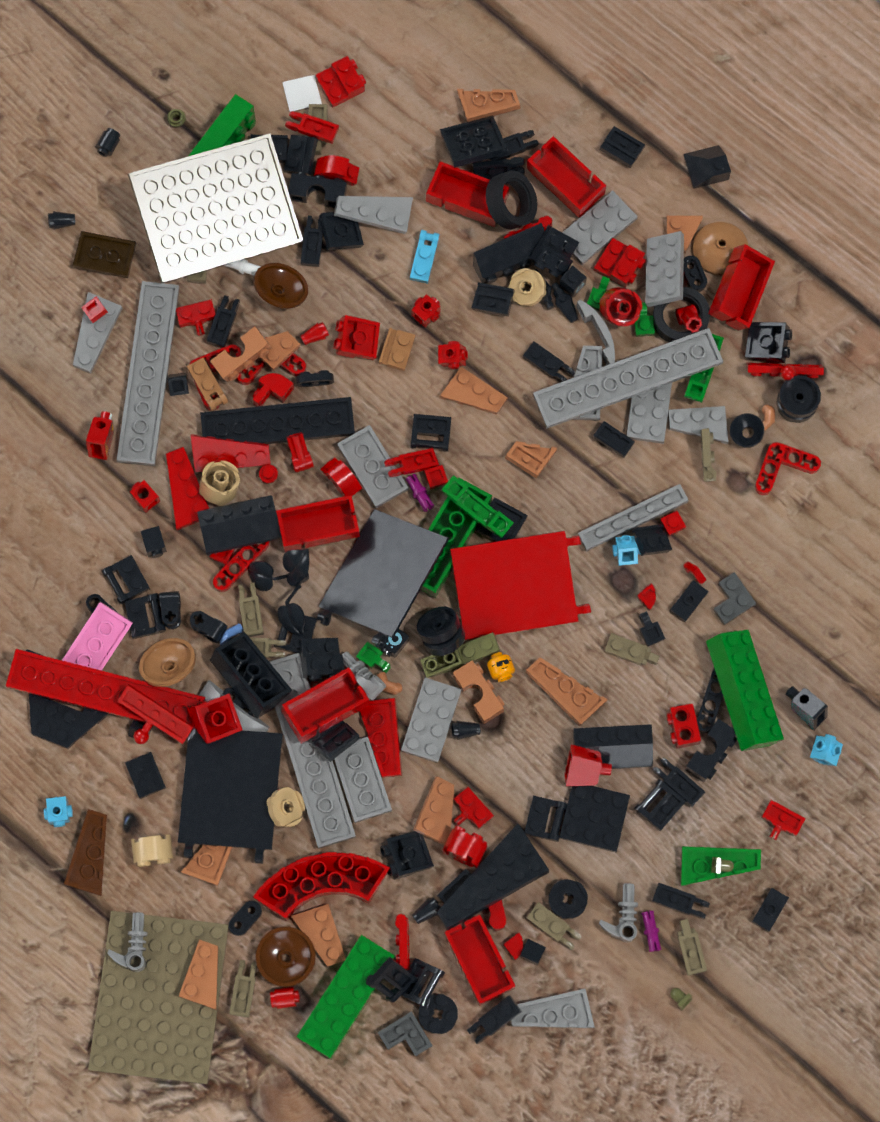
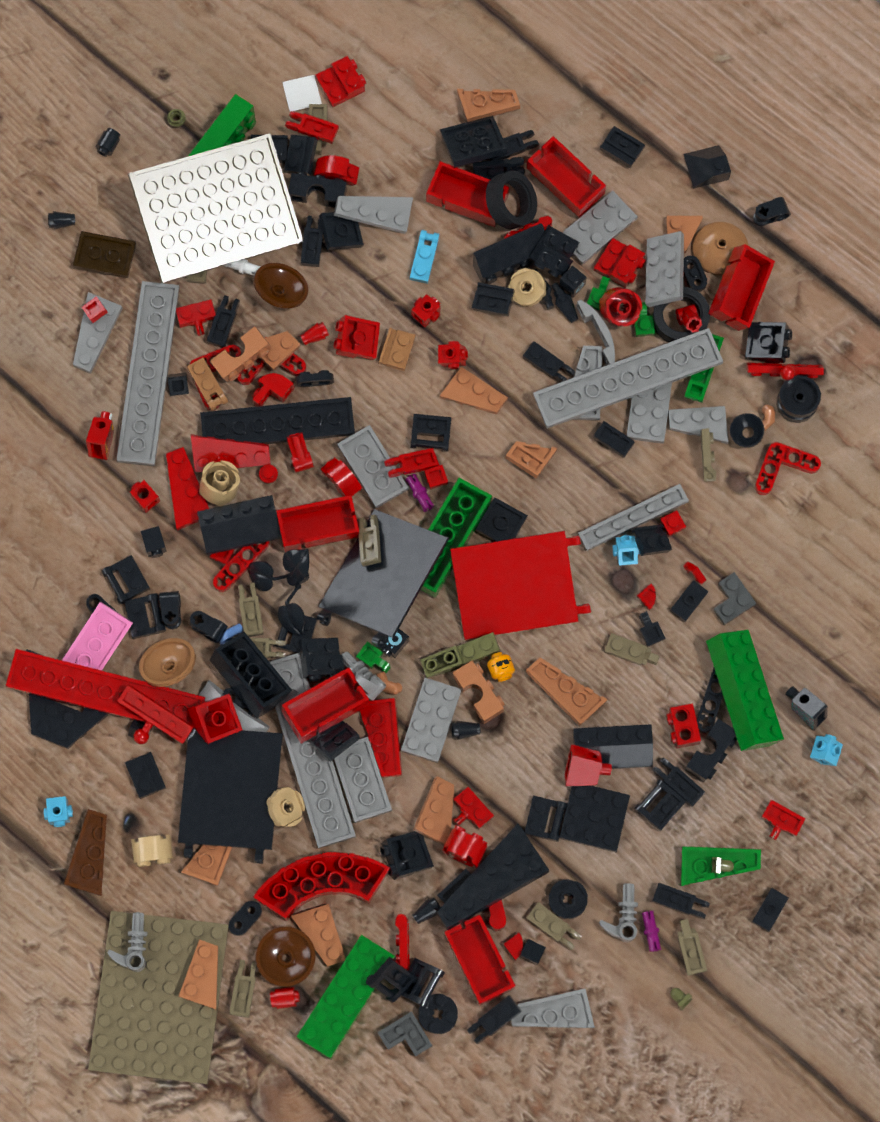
black wheel [416,606,465,656] -> none
green slope [441,475,514,538] -> none
none -> dark tan hinge [359,515,381,567]
none -> black piece [753,197,791,226]

